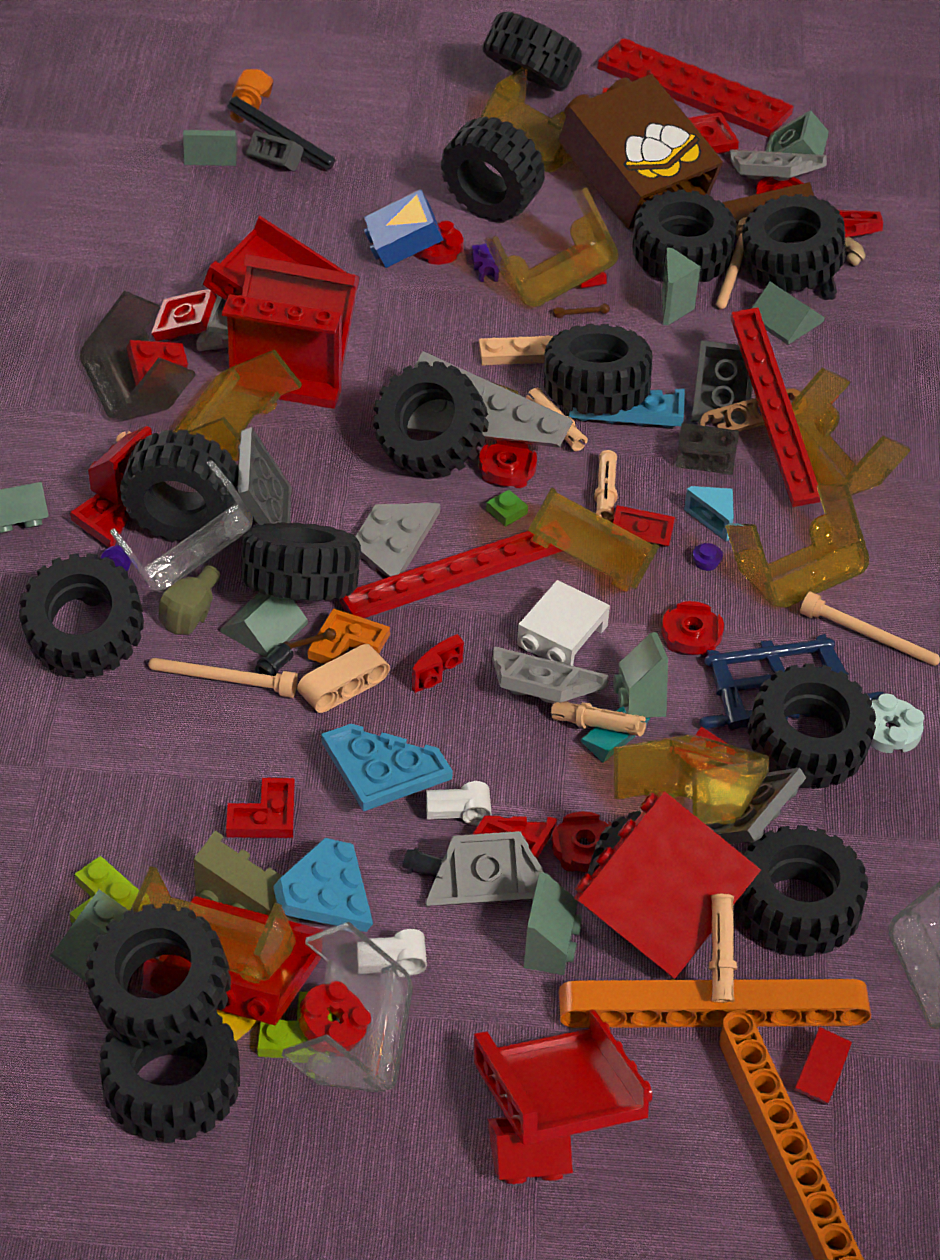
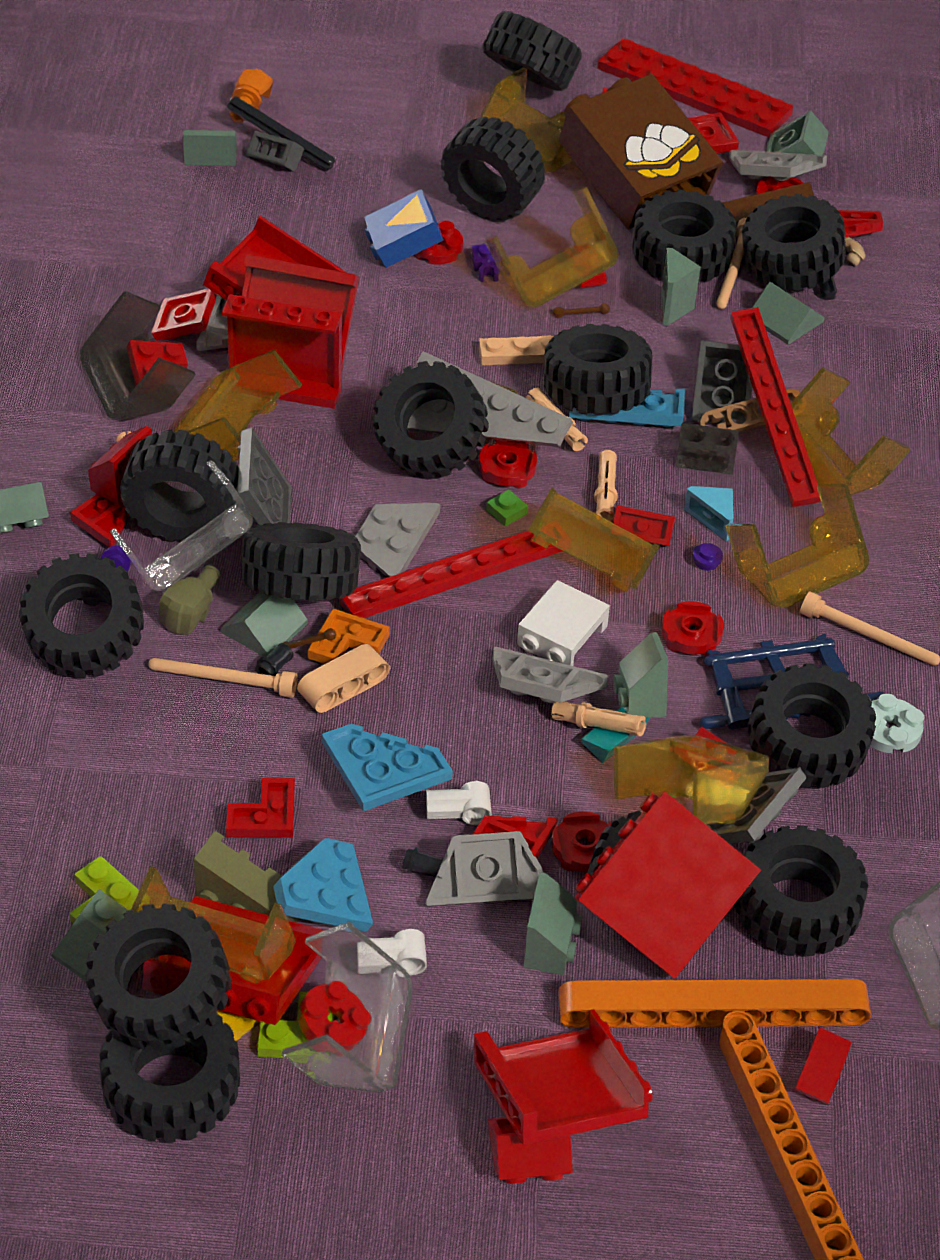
red slope [412,634,464,693] -> none
light nougat pin [709,894,737,1003] -> none

